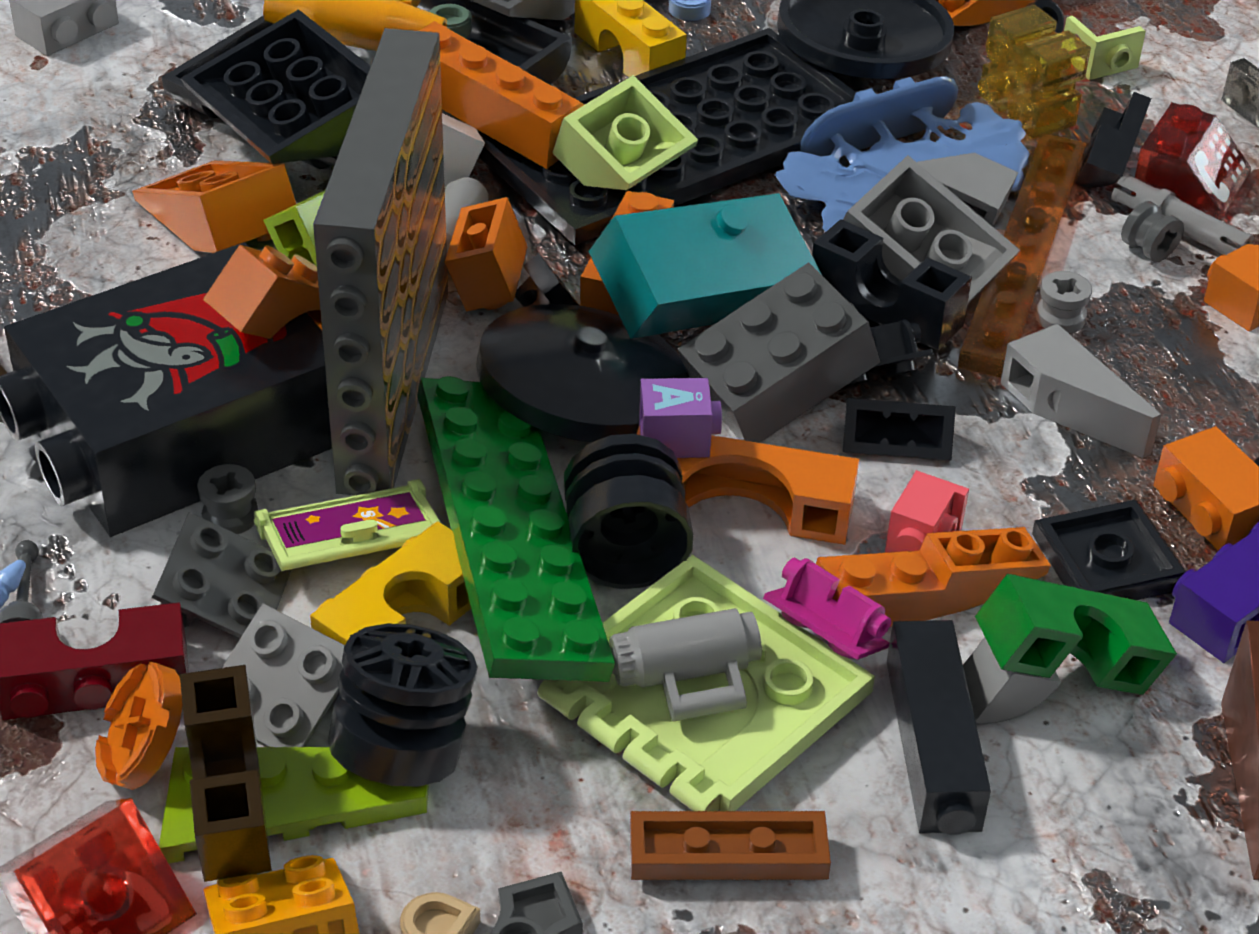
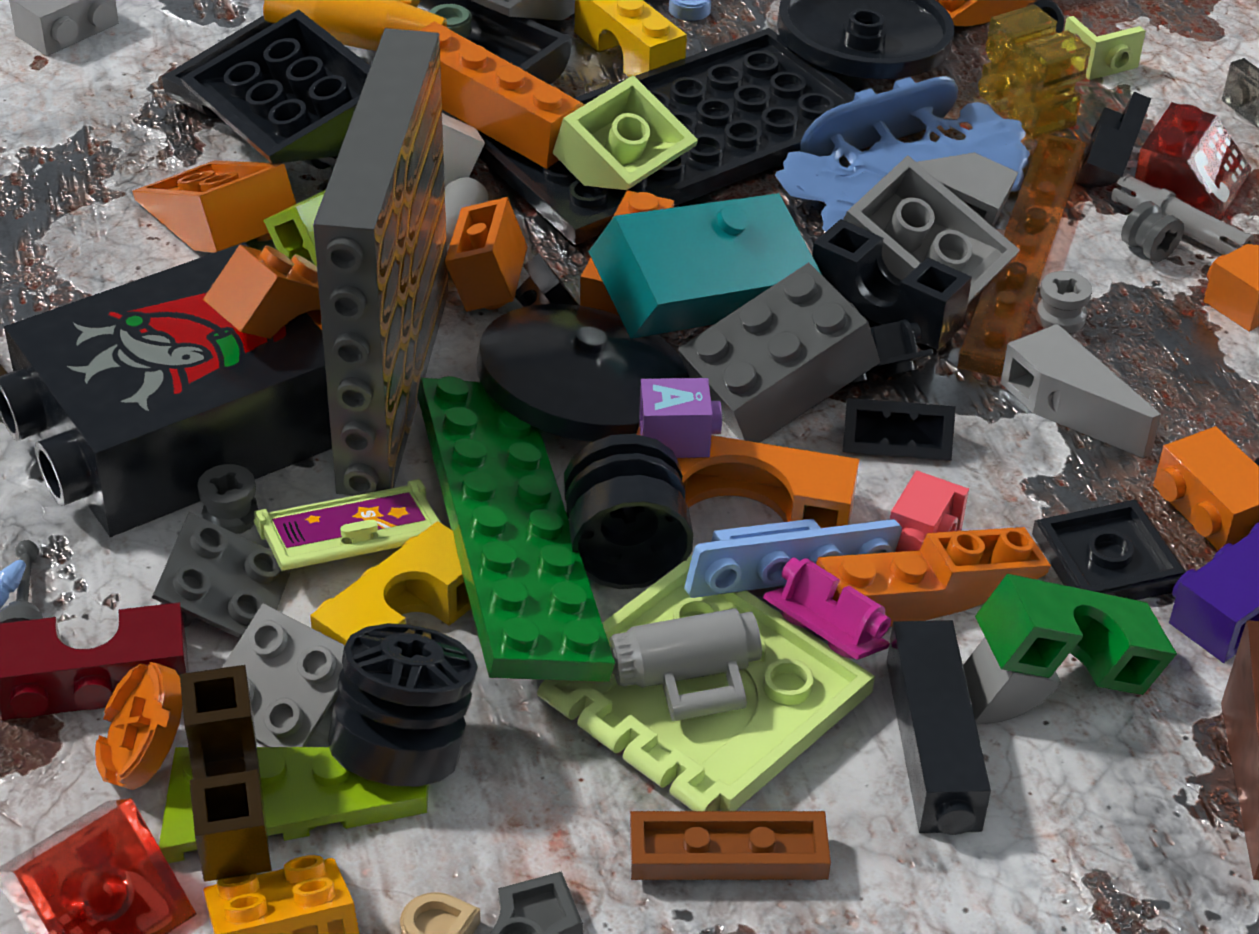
none -> light blue bracket [684,519,902,598]

